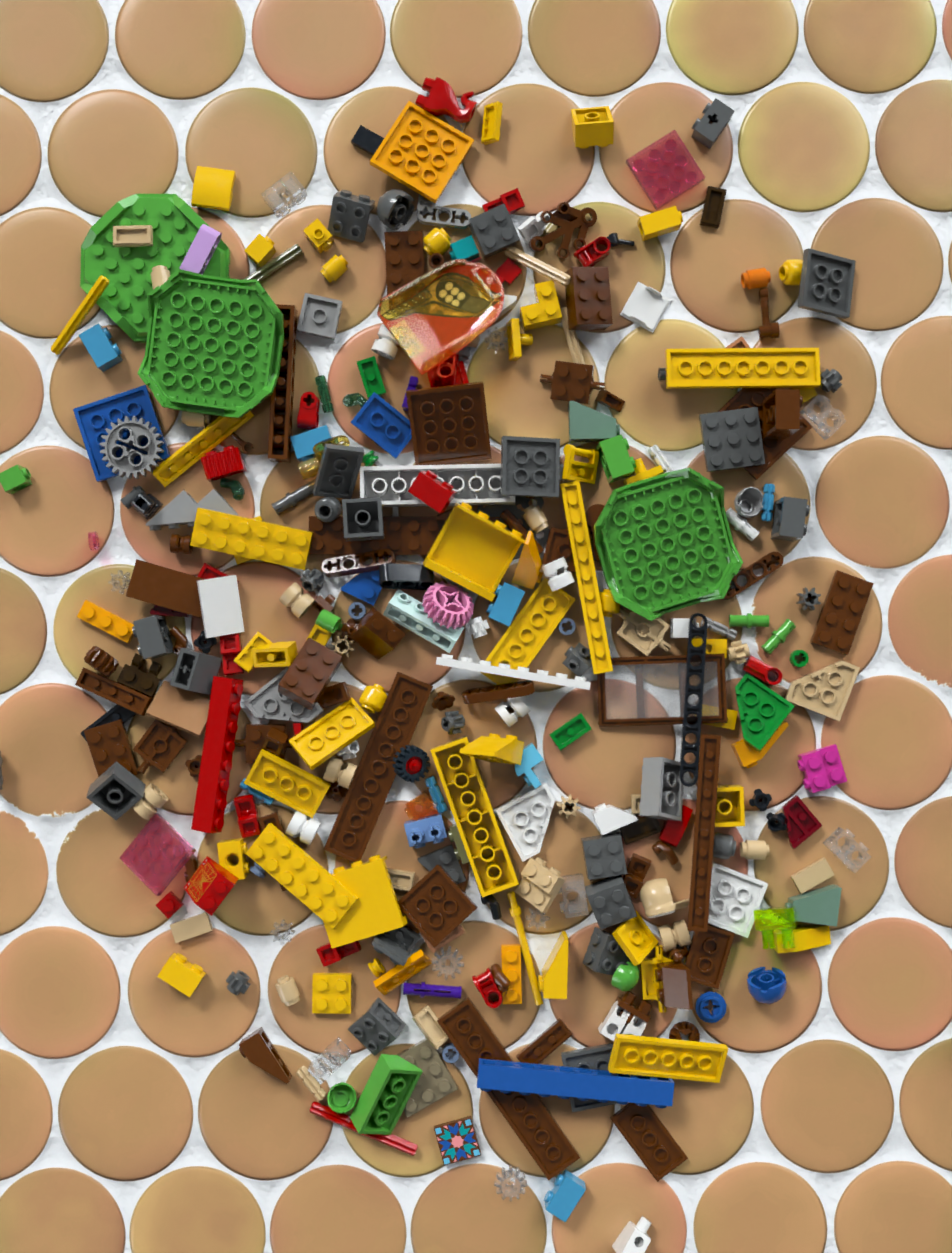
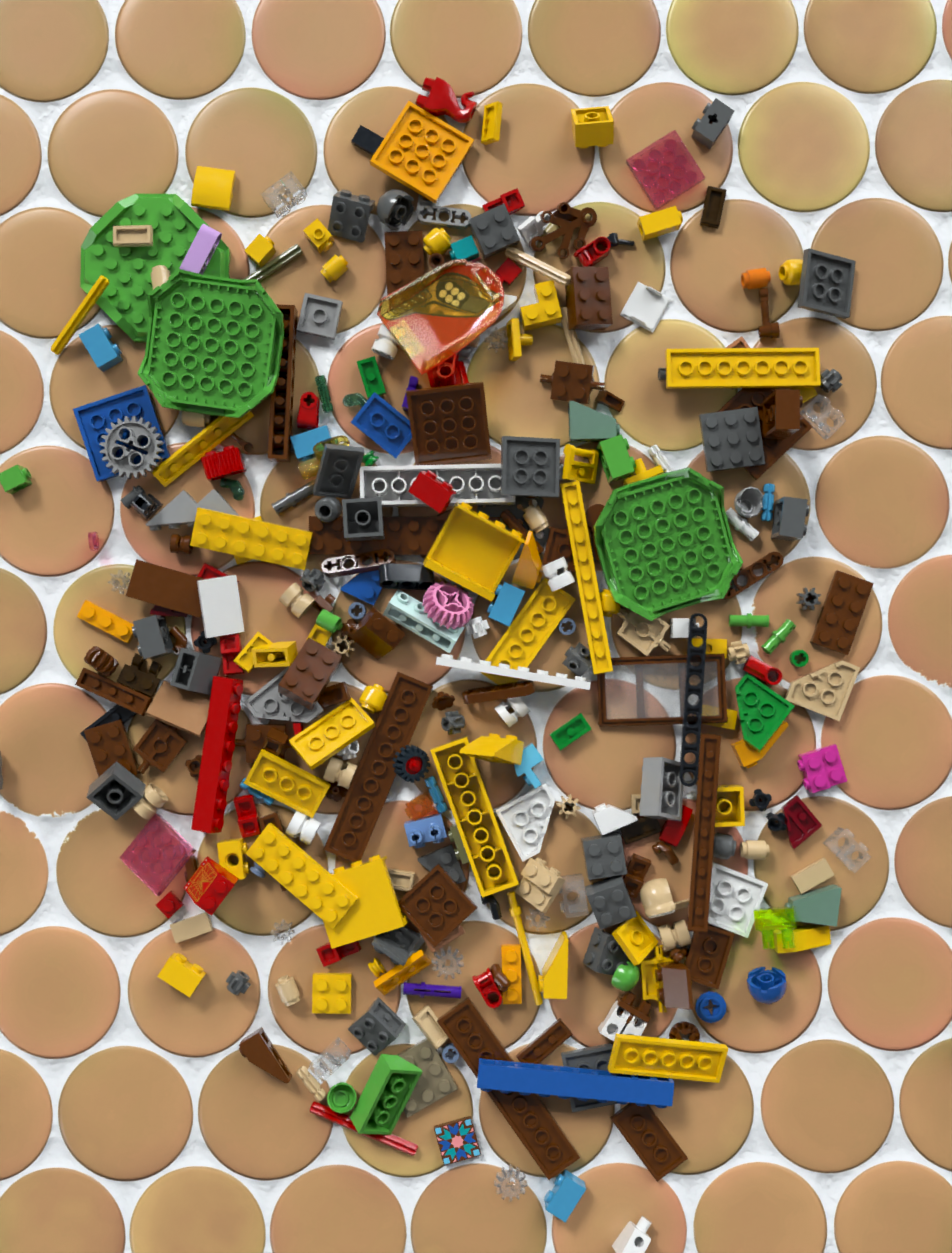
light grey axle [700,617,737,640] -> none

